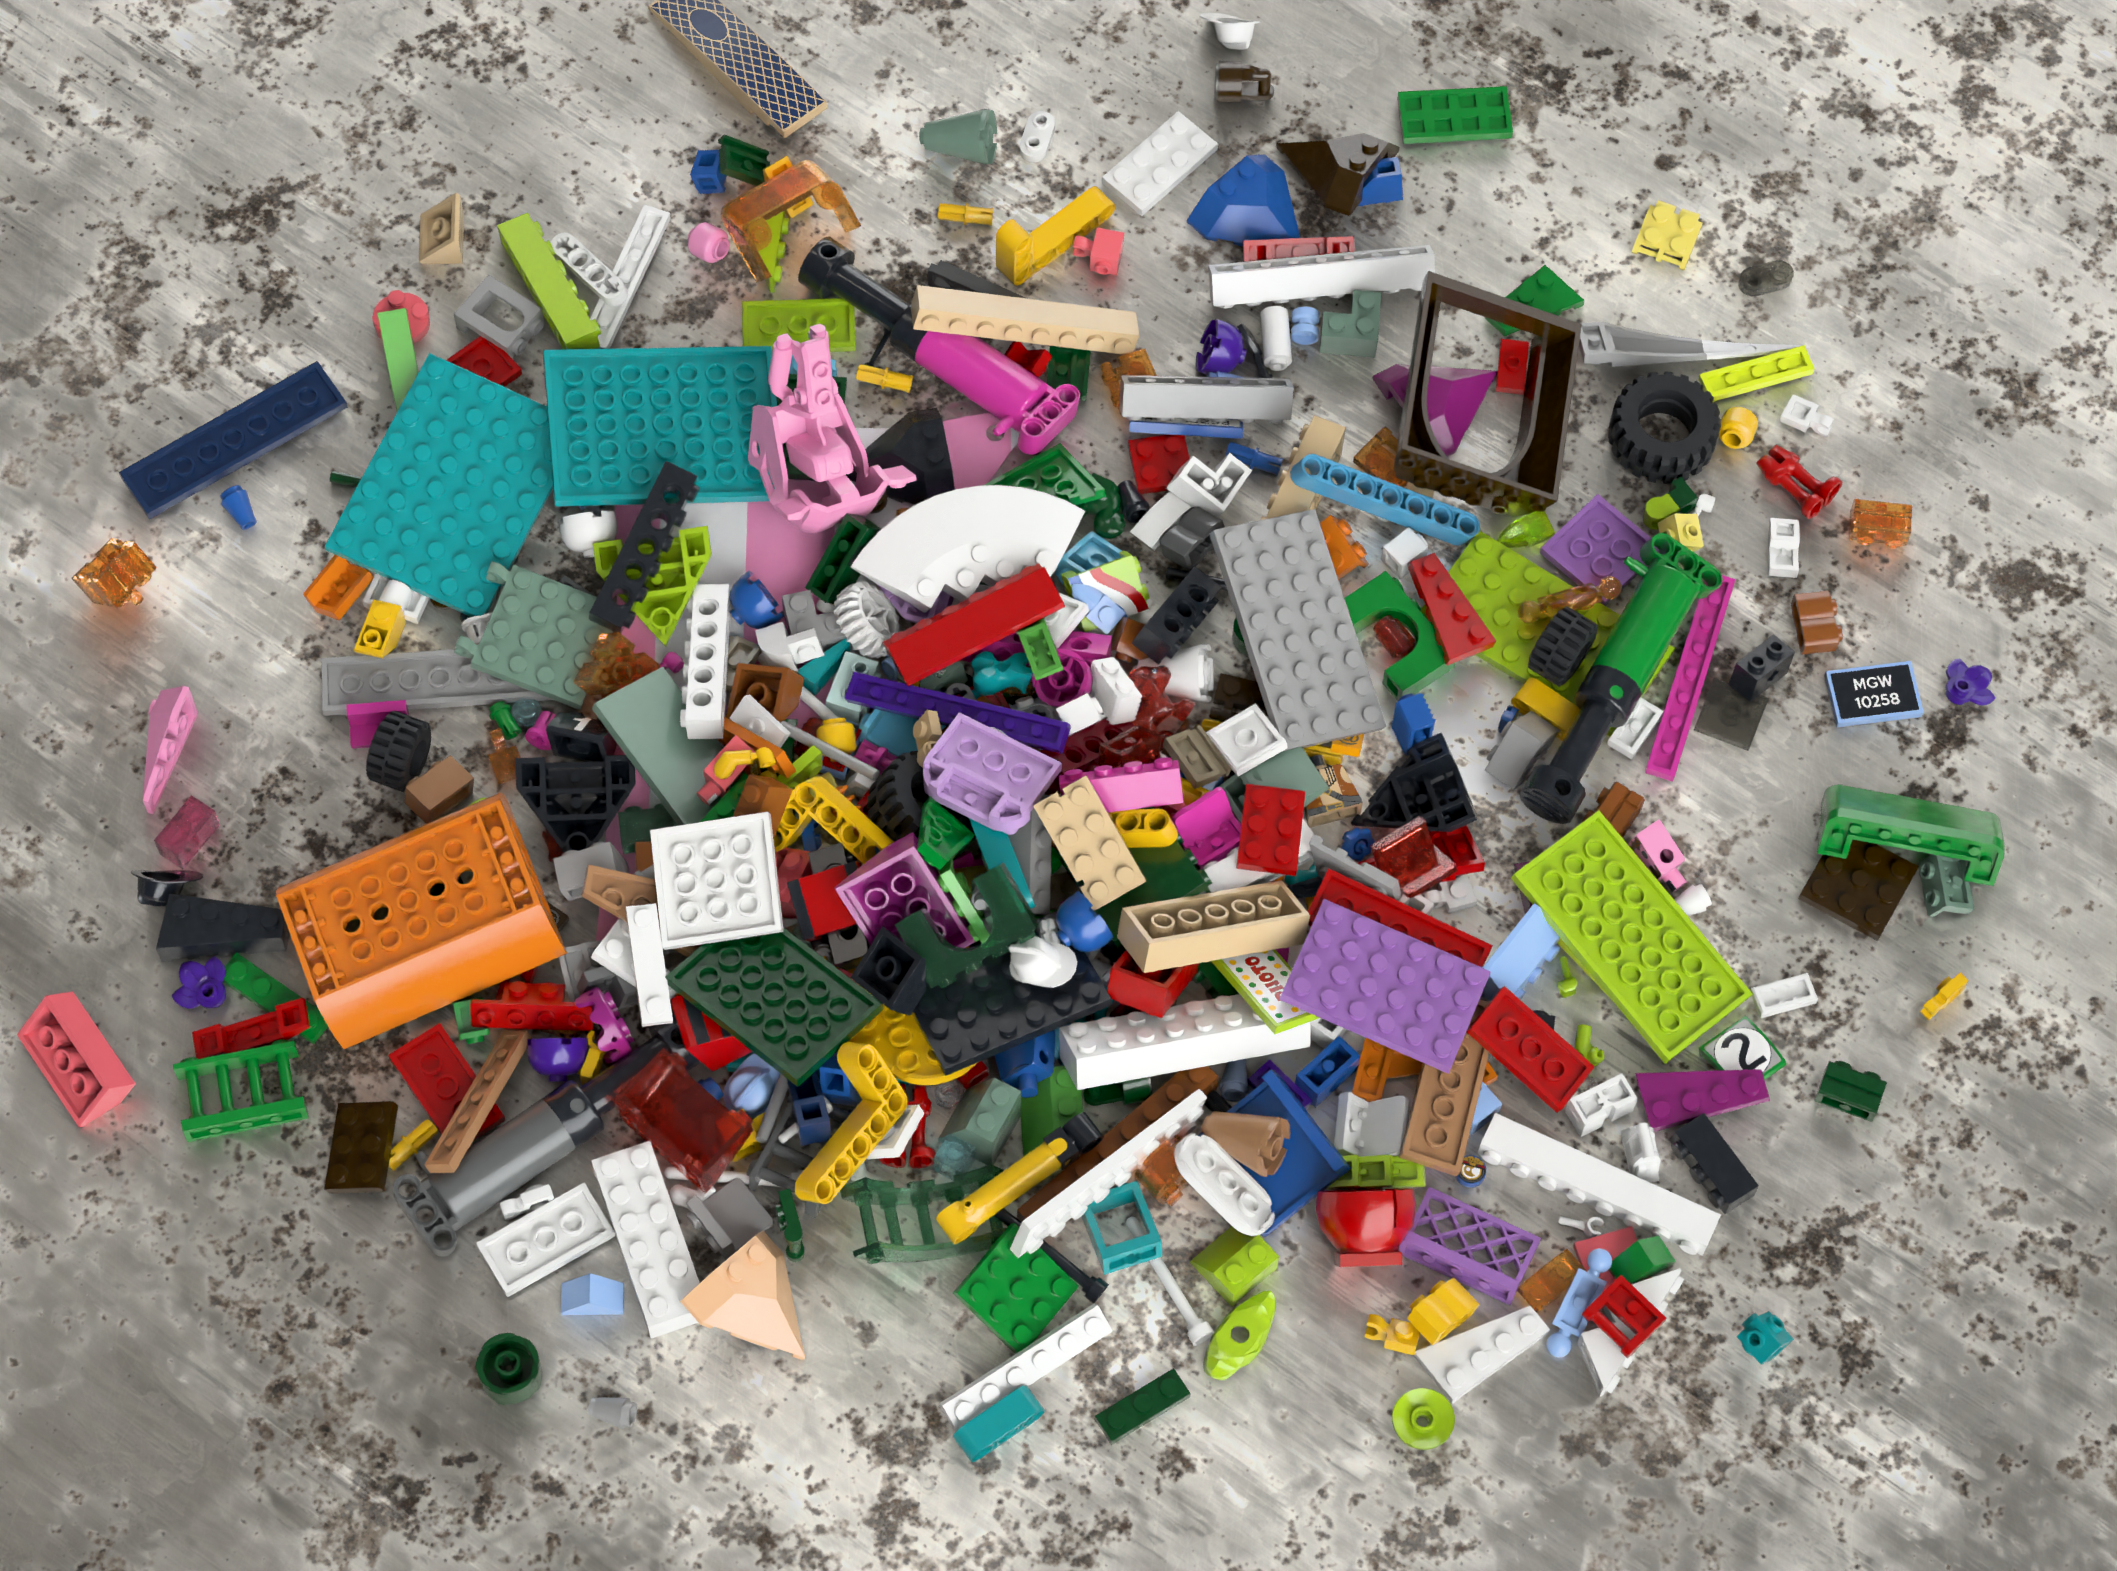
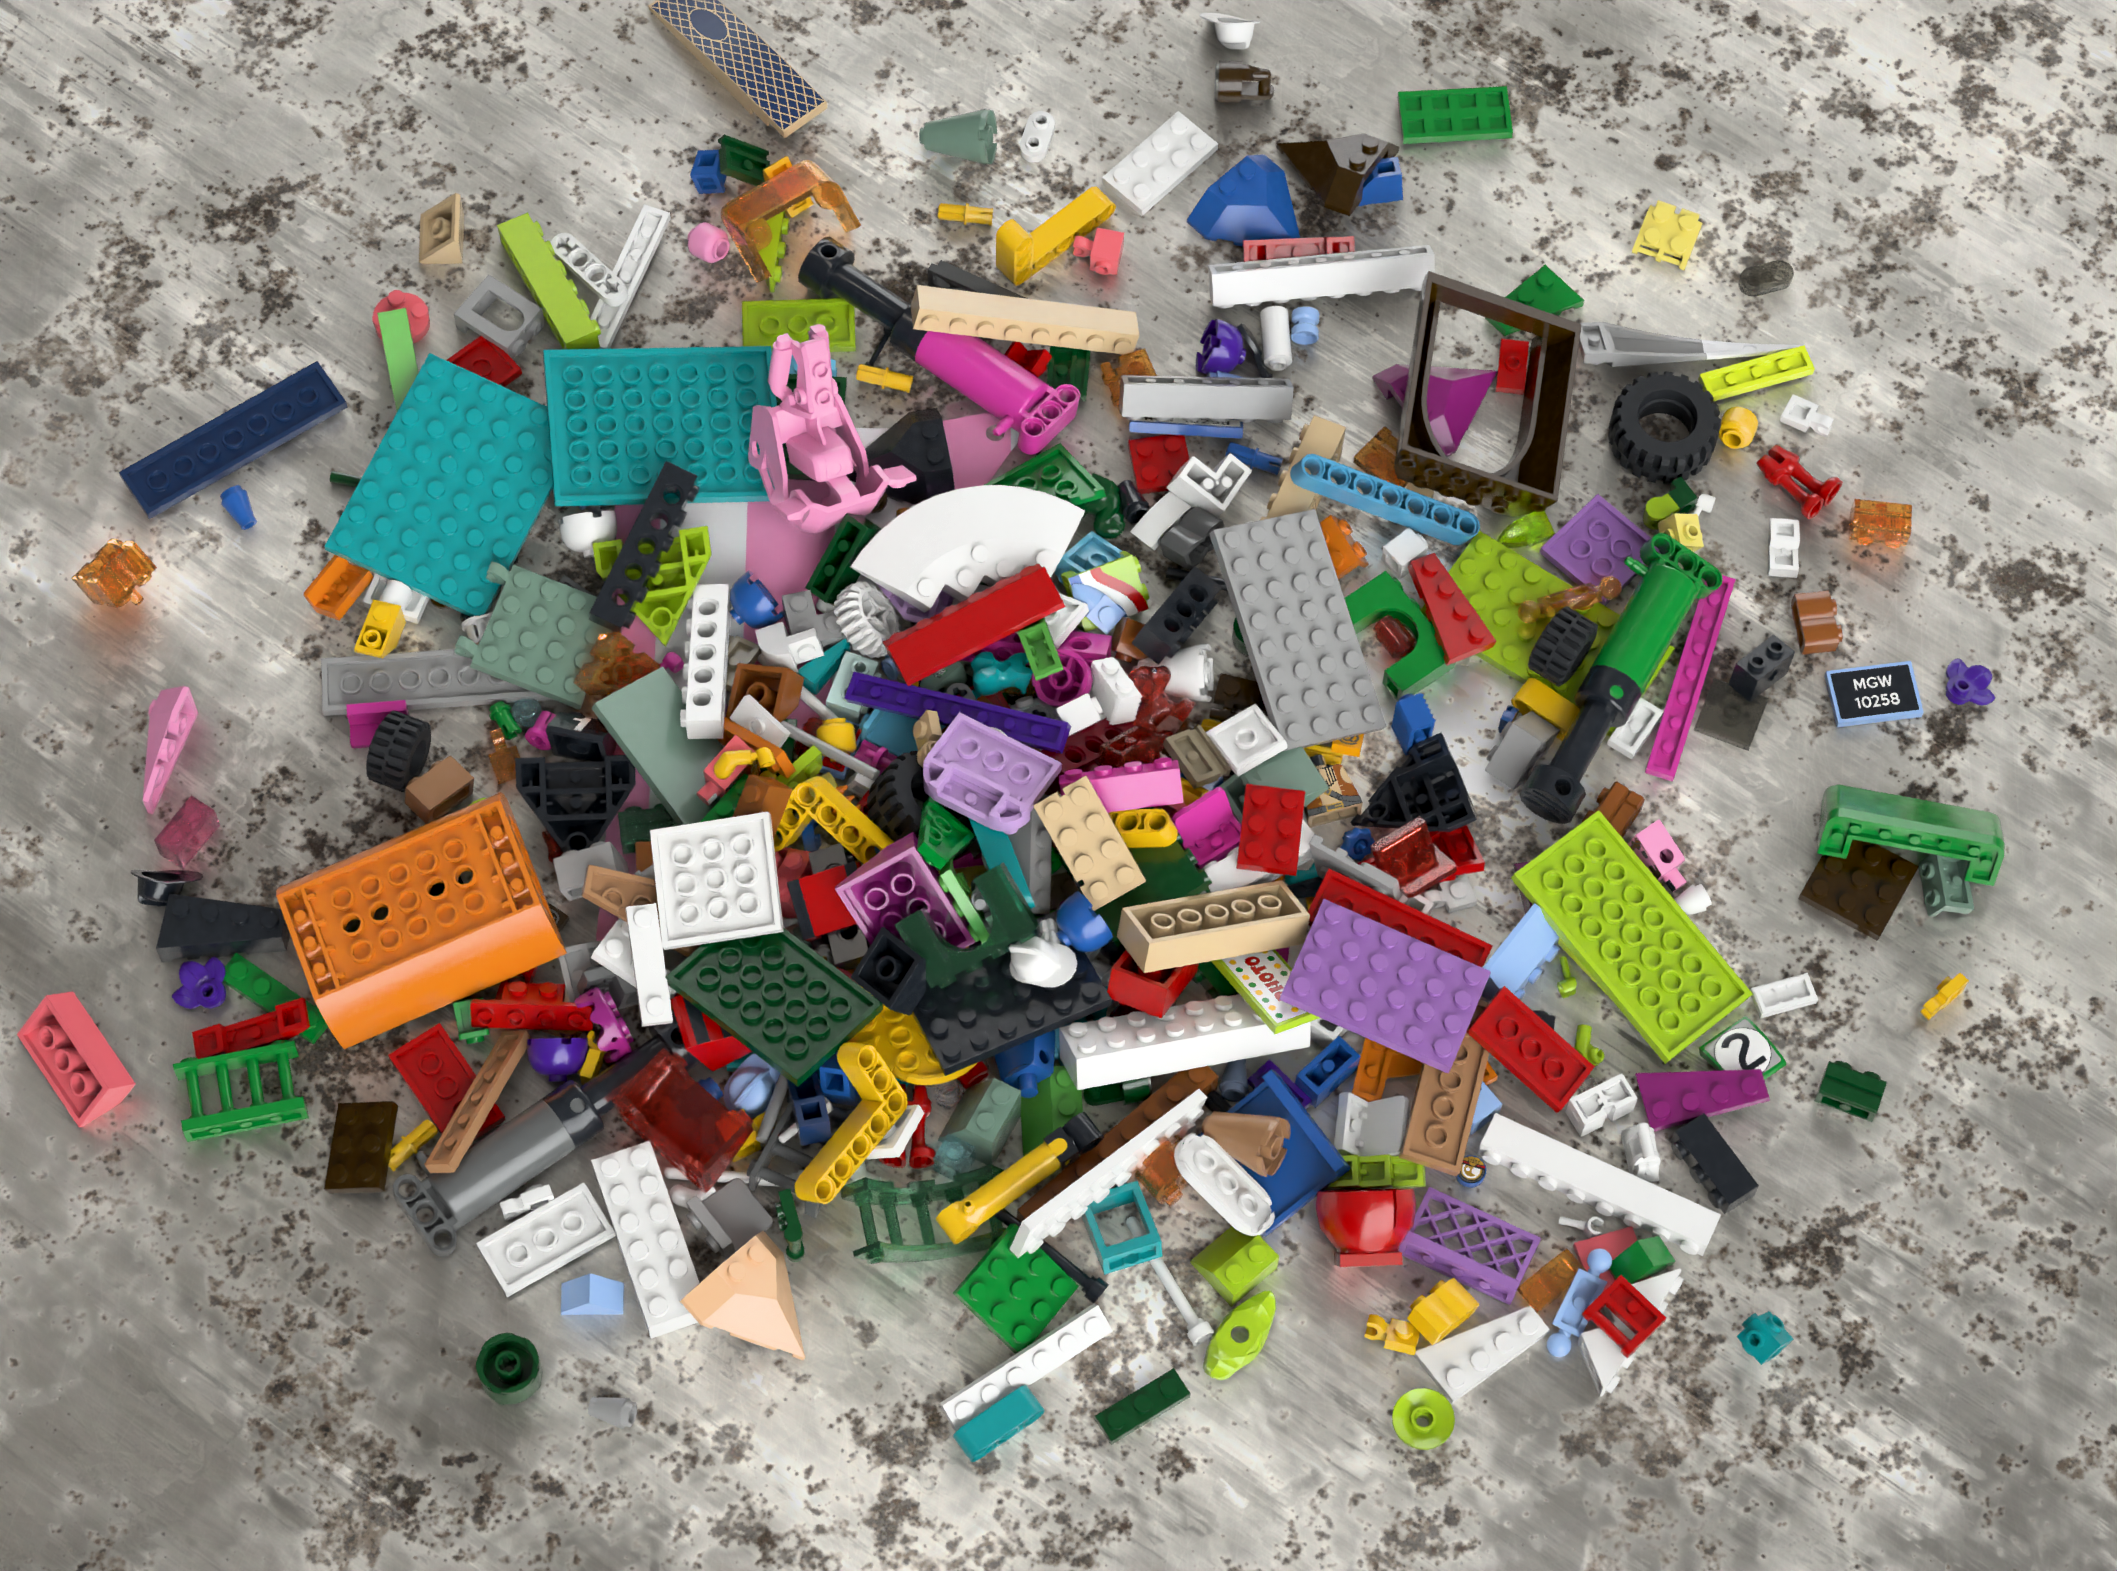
sand green brick [1319,290,1382,358] -> none

